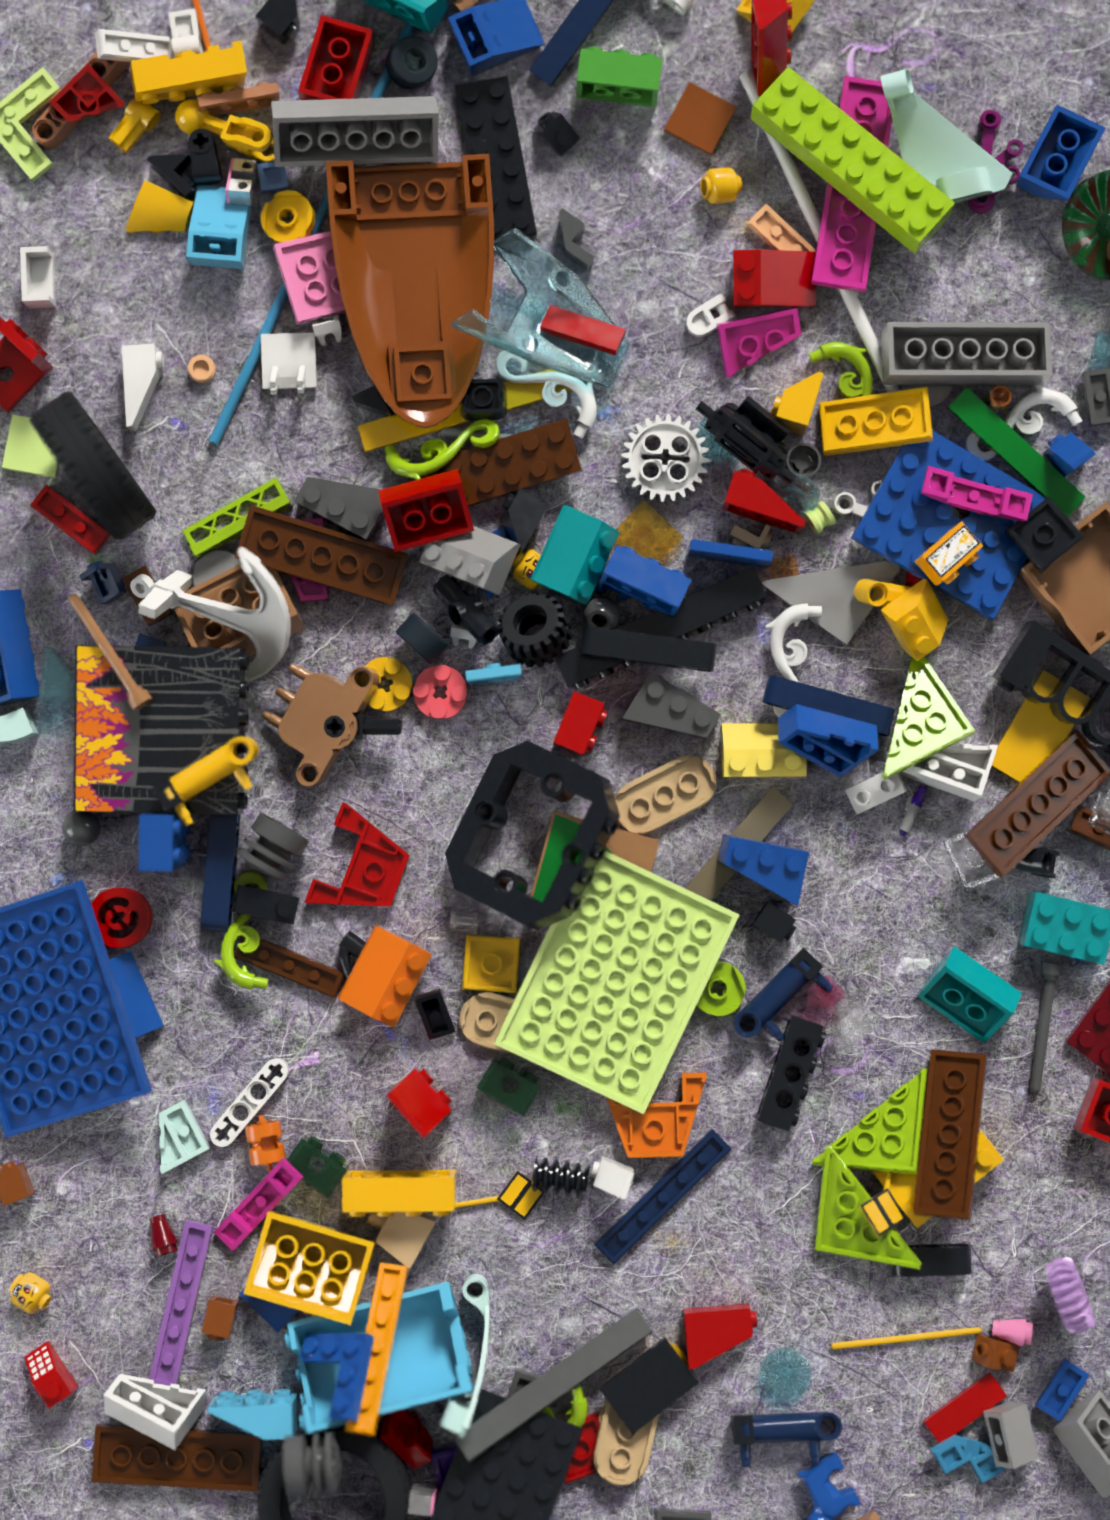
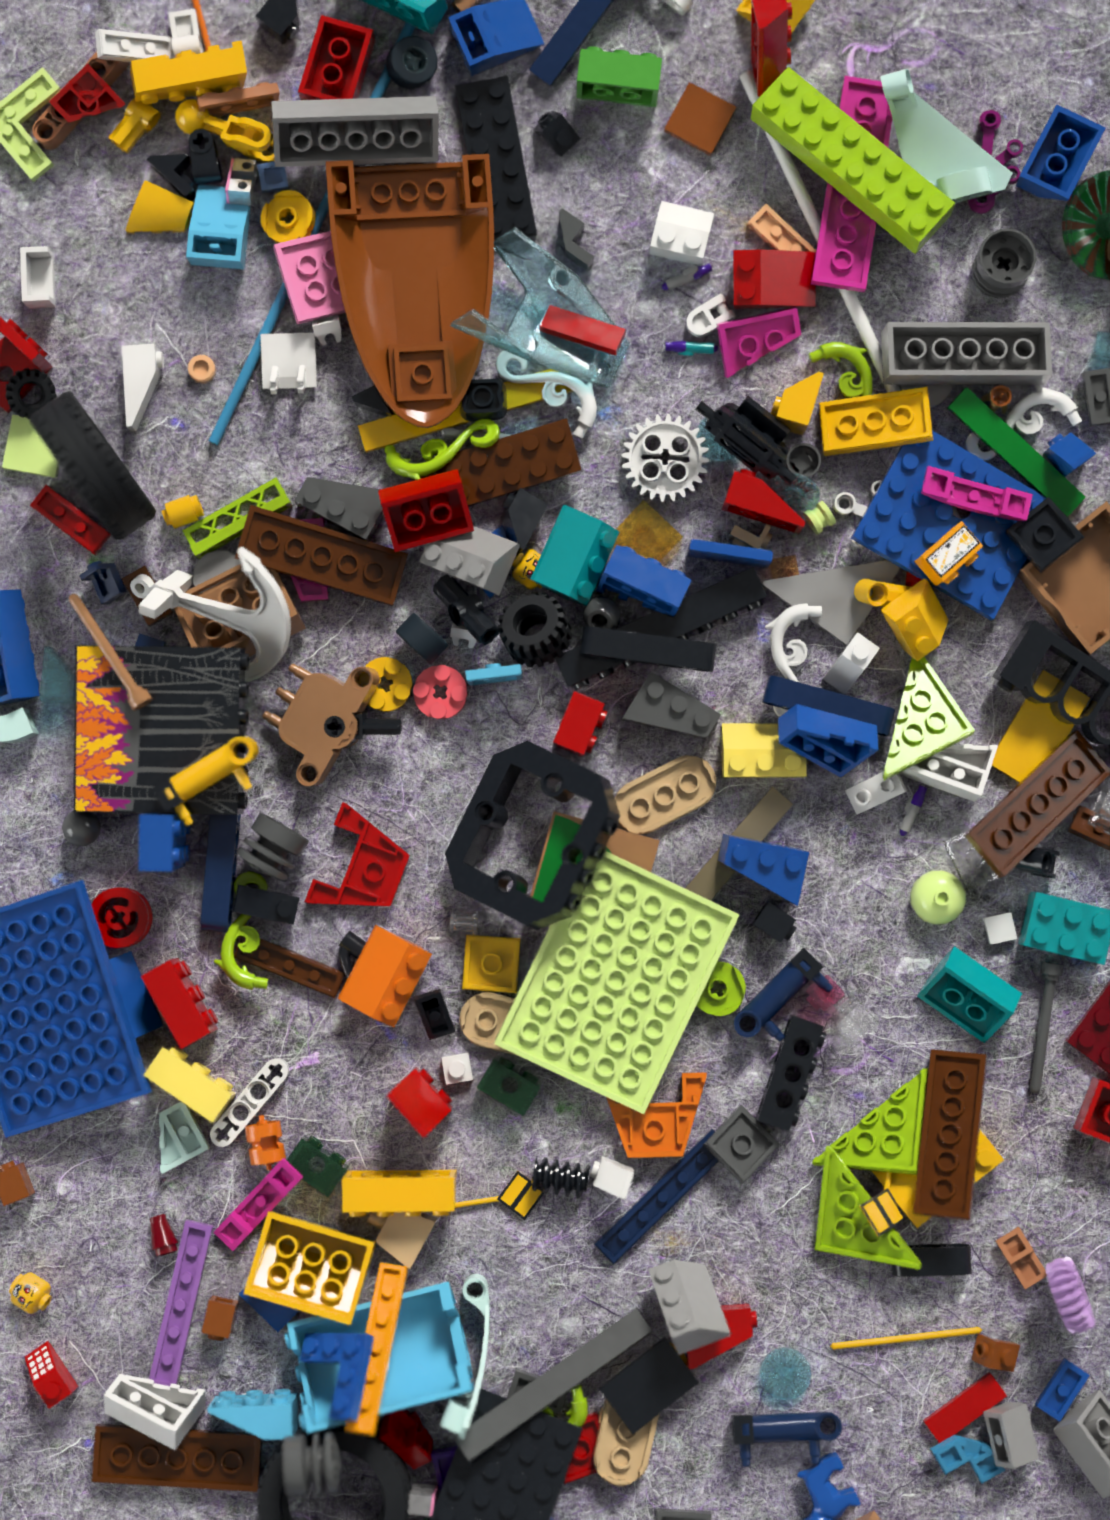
yellow head [700,167,742,204] -> none
bright pink cone [992,1319,1033,1347] -> none
none -> black tyre [5,368,57,419]
none -> red brick [141,958,219,1049]
none -> light yellow brick [144,1046,236,1123]
none -> yellow brick [162,495,204,529]
none -> white plate [441,1052,473,1085]
none -> light grey slope [648,1260,731,1355]
none -> white slope [649,201,714,266]
none -> light grey piece [662,263,712,291]
none -> piece [665,341,719,356]
none -> dark grey tile [703,1105,780,1184]
none -> white slope [822,632,880,695]
none -> yellowish green cylinder [910,870,966,925]
none -> dark grey wheel [972,228,1036,298]
none -> white tile [983,912,1017,945]
none -> nougat slope [995,1227,1047,1290]

